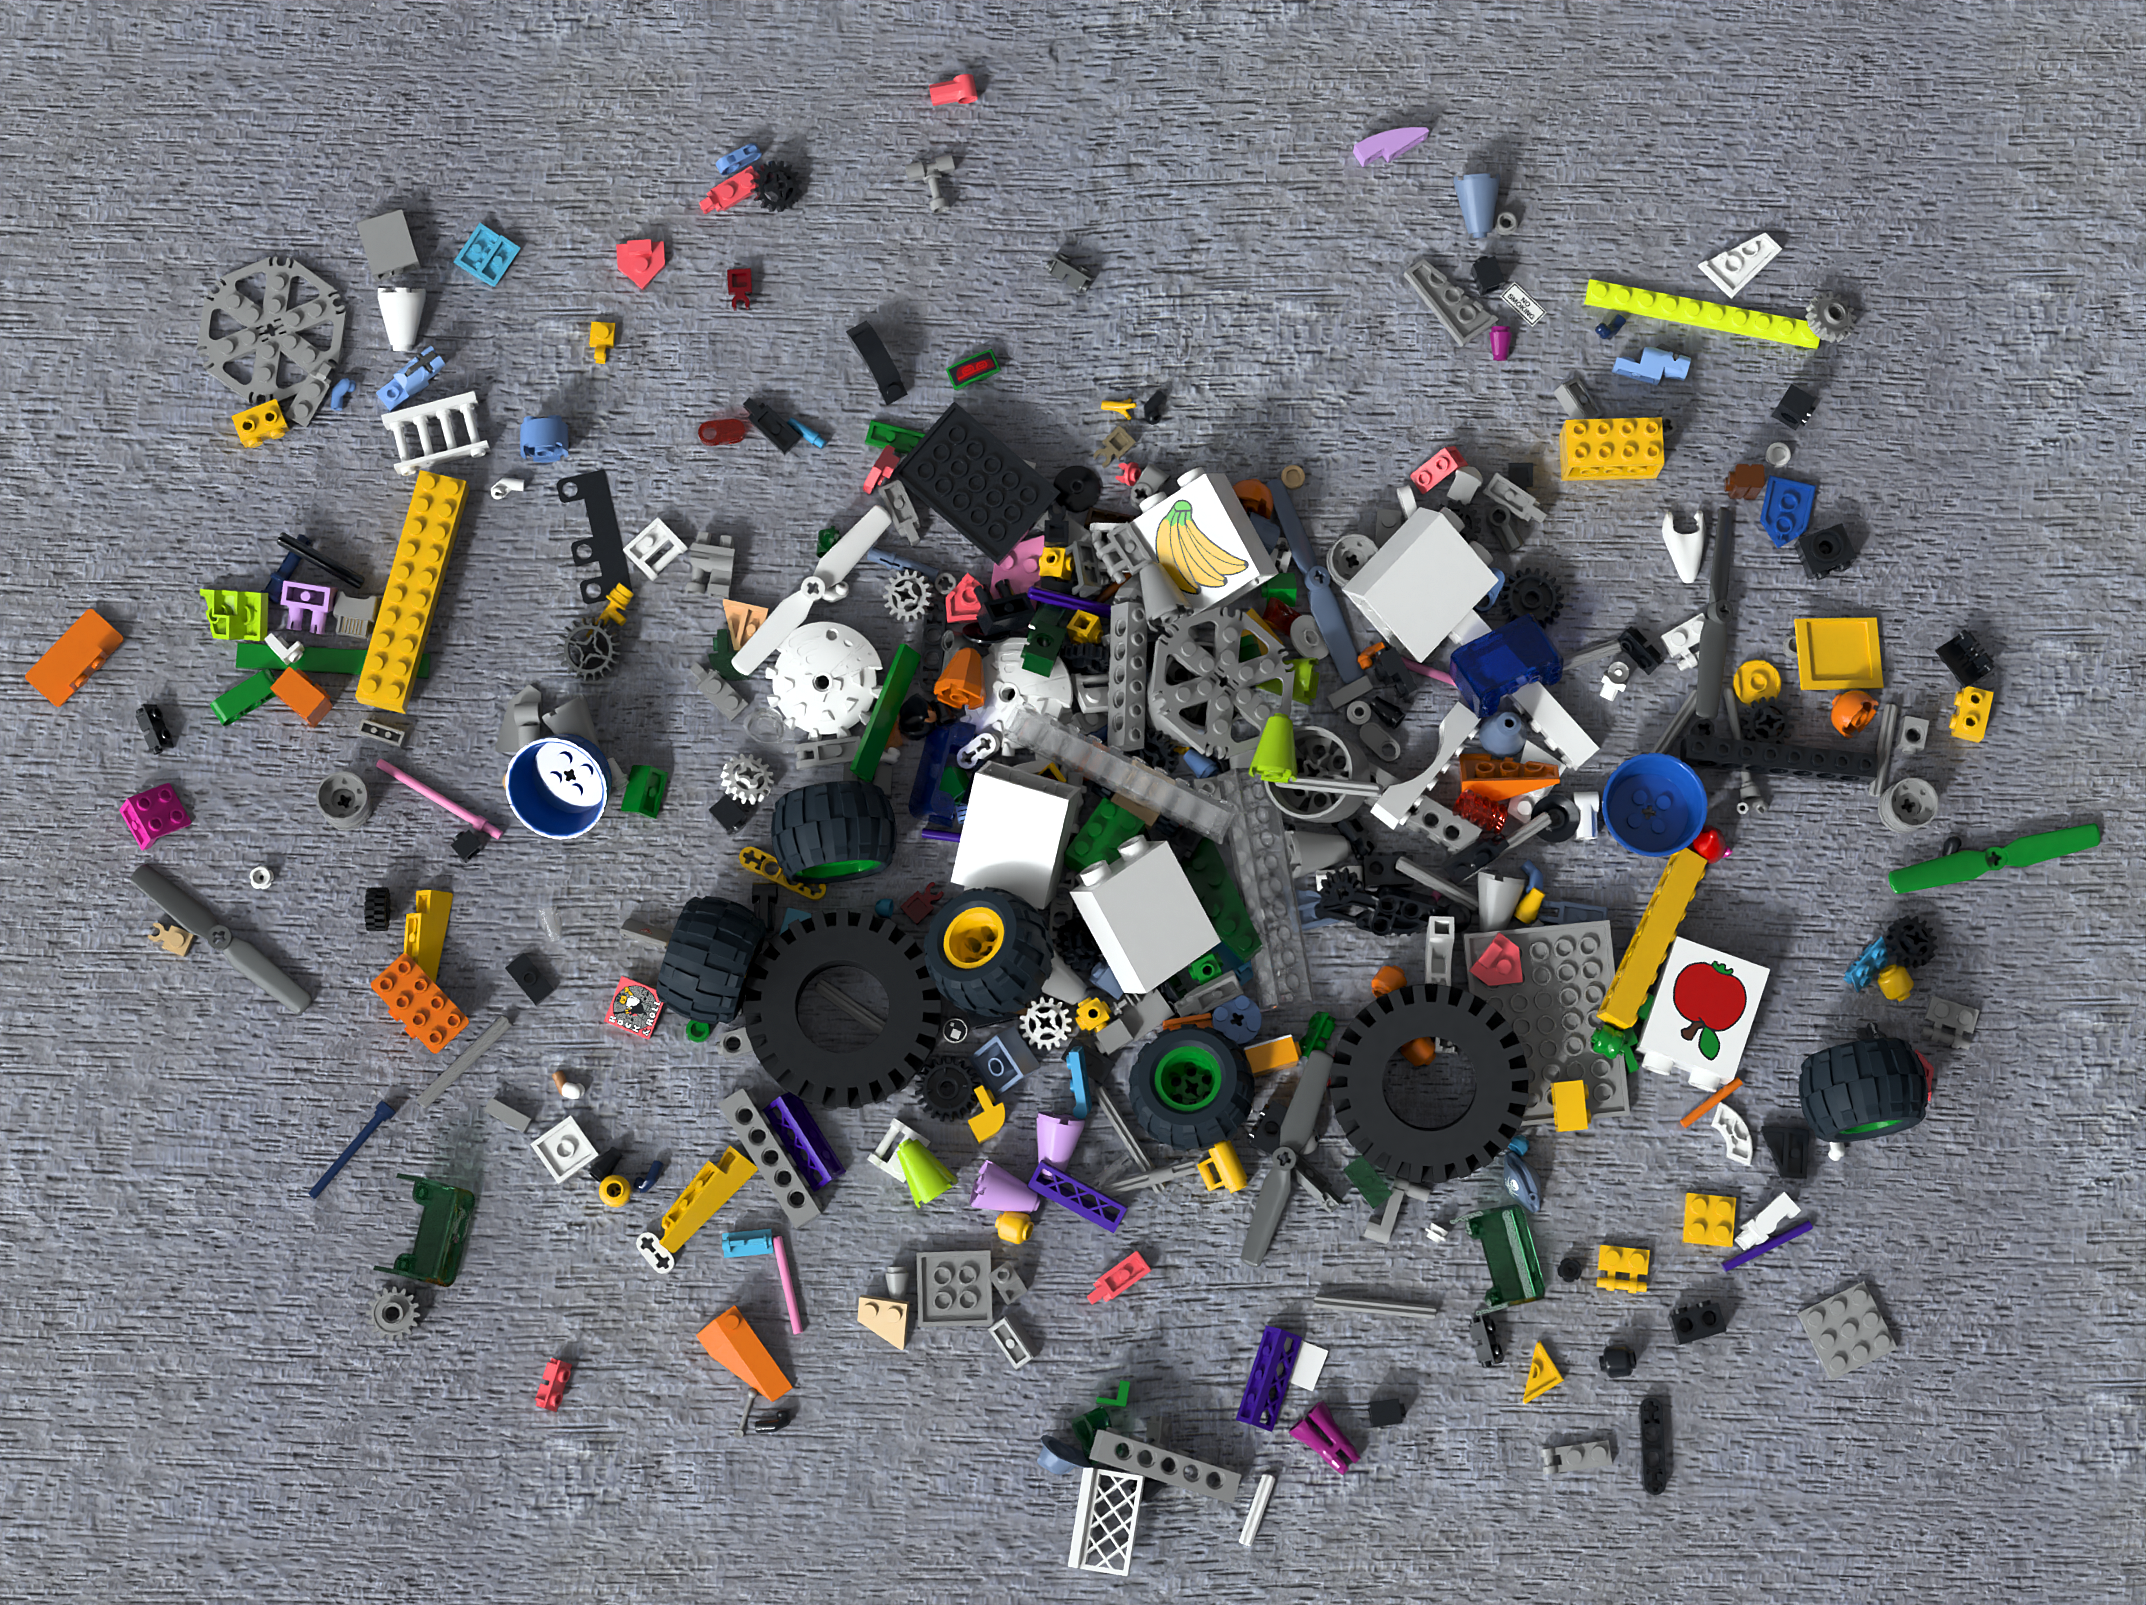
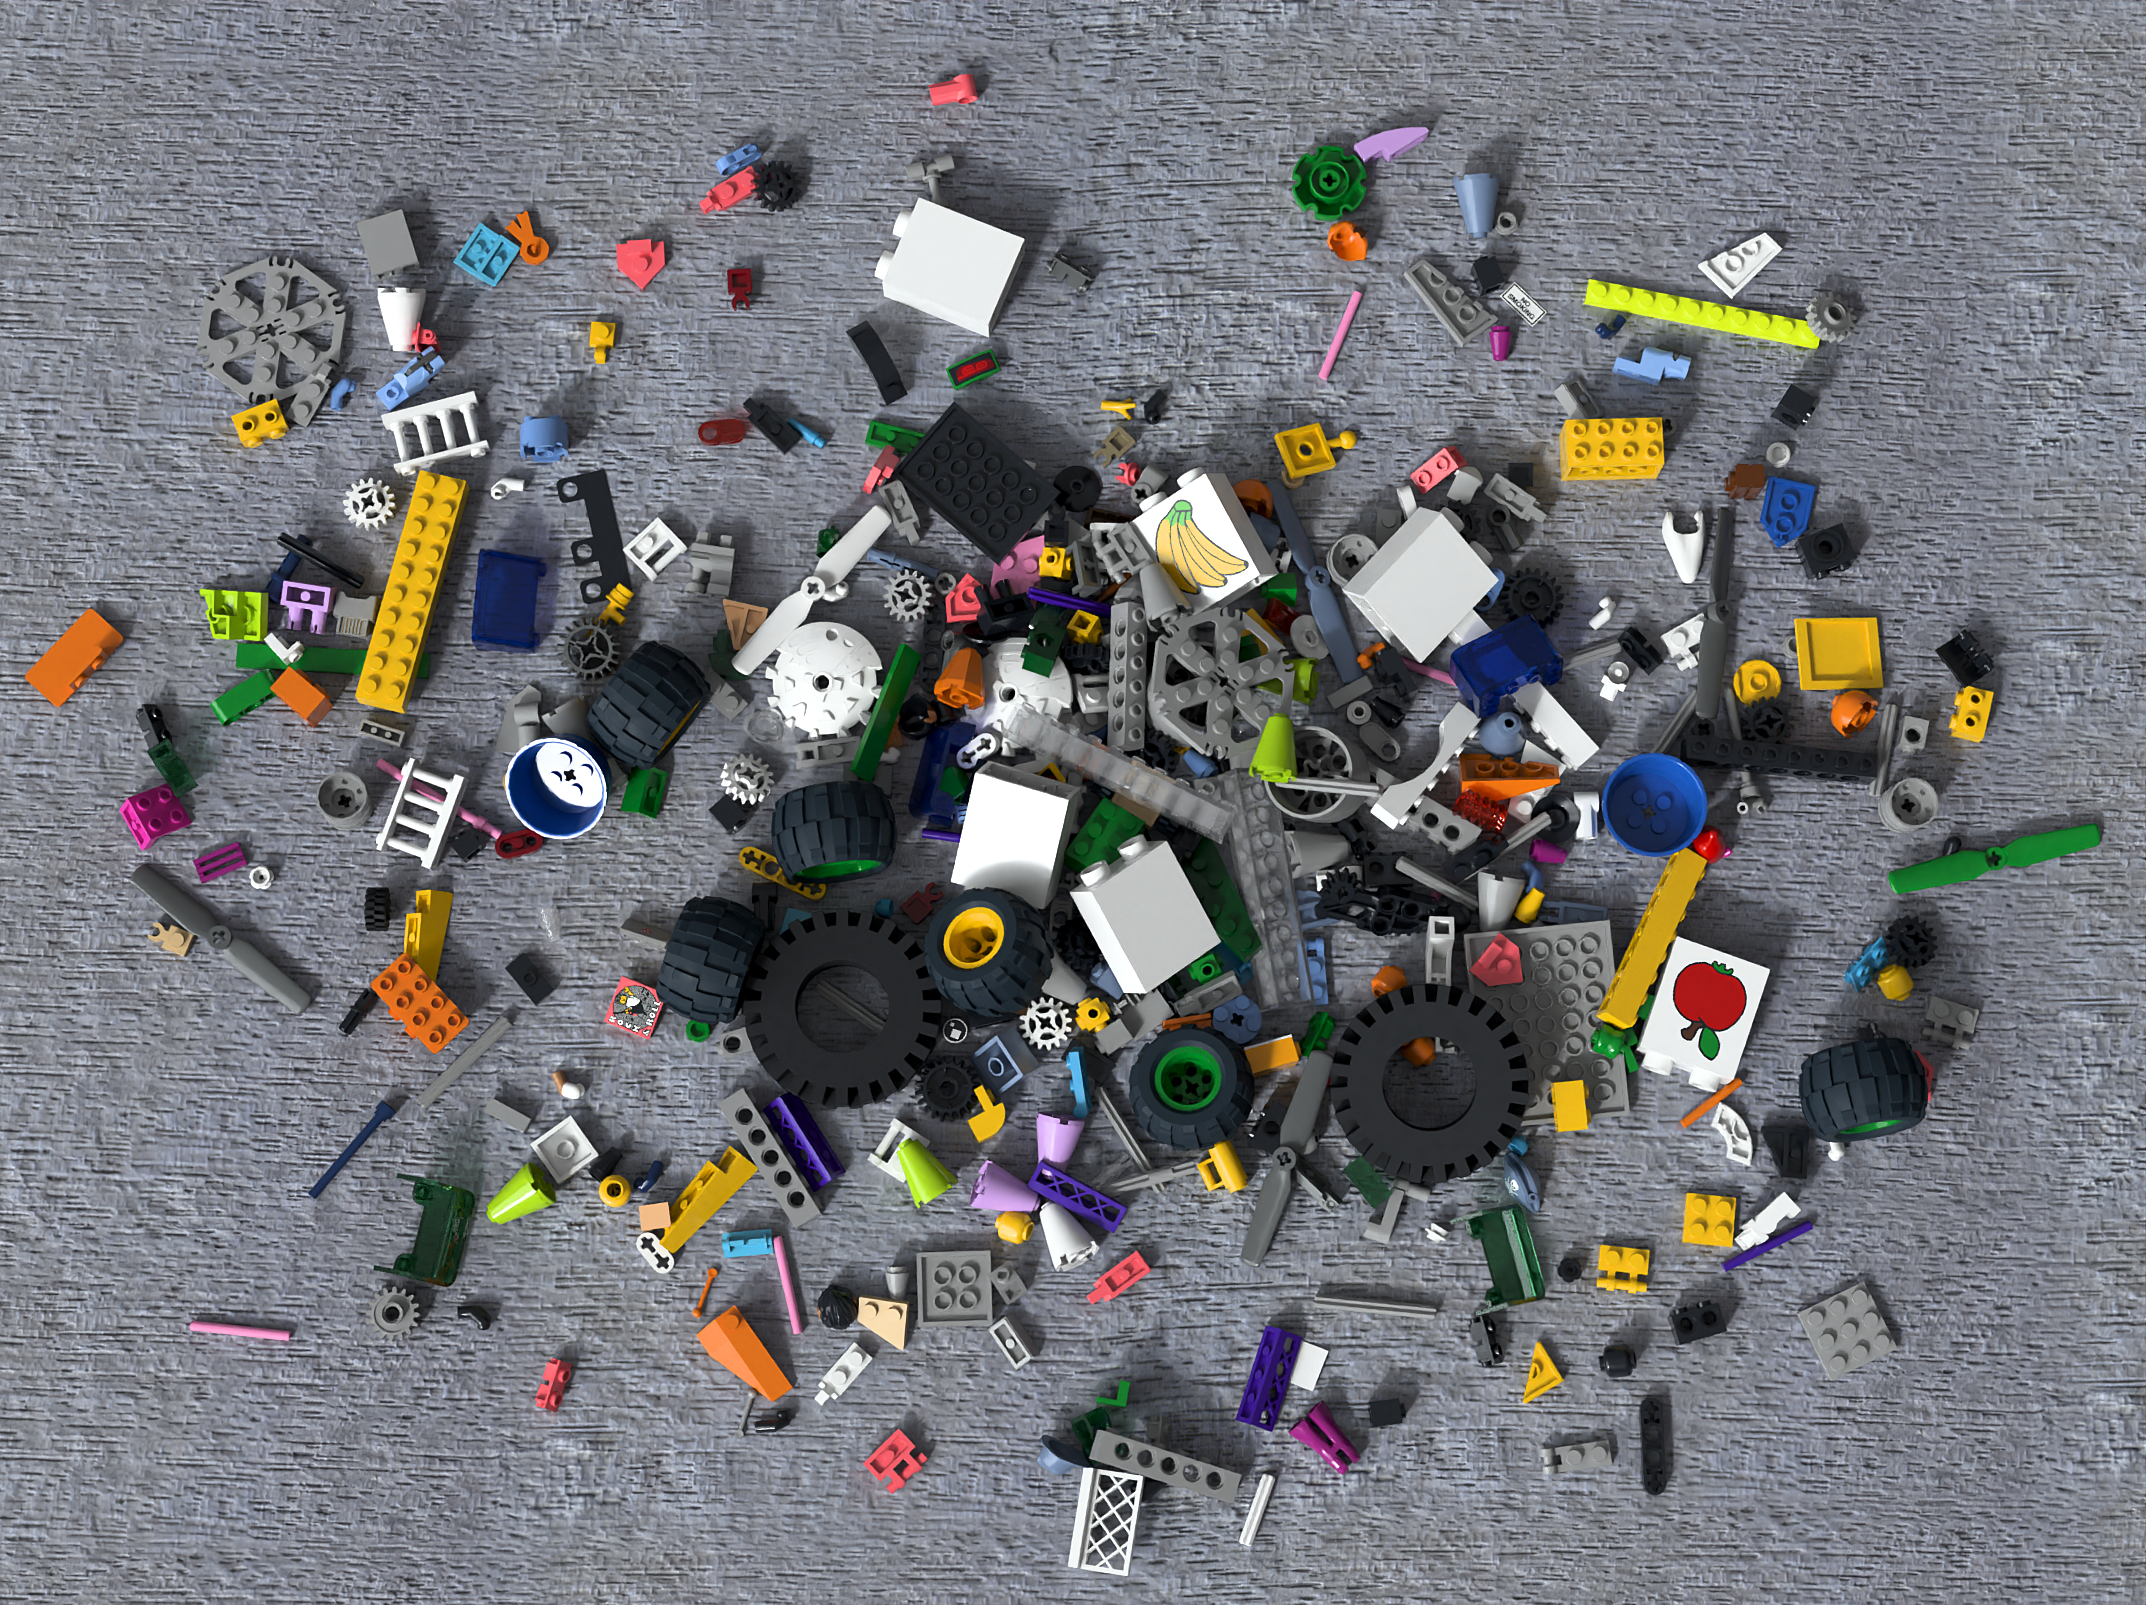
none -> clear green brick [147,738,199,798]
none -> bright pink bar [190,1320,291,1341]
none -> magenta tile [193,842,248,884]
none -> black axle [339,988,378,1035]
none -> white gear [343,478,396,531]
none -> white fence [376,758,469,870]
none -> coral hinge [412,323,441,354]
none -> black arm [457,1305,491,1331]
none -> clear blue windscreen [471,548,546,654]
none -> lime cone [486,1162,557,1225]
none -> dark red plate [495,828,544,860]
none -> orange piece [505,211,549,266]
none -> black wheel [587,641,711,770]
none -> light nougat panel [639,1202,671,1232]
none -> orange hinge [692,1268,718,1318]
none -> white hinge [814,1342,873,1406]
none -> black hair [817,1284,859,1330]
none -> coral plate [863,1429,928,1494]
none -> white brick [875,198,1025,337]
none -> white cone [1039,1201,1099,1272]
none -> yellow plate [1274,422,1357,480]
none -> green piece [1292,145,1367,221]
none -> medium blue plate [1298,937,1328,1007]
none -> bright pink bar [1318,291,1362,380]
none -> orange hair [1327,221,1368,261]
none -> magenta cone [1529,838,1567,864]
none -> white arm [1588,596,1616,630]

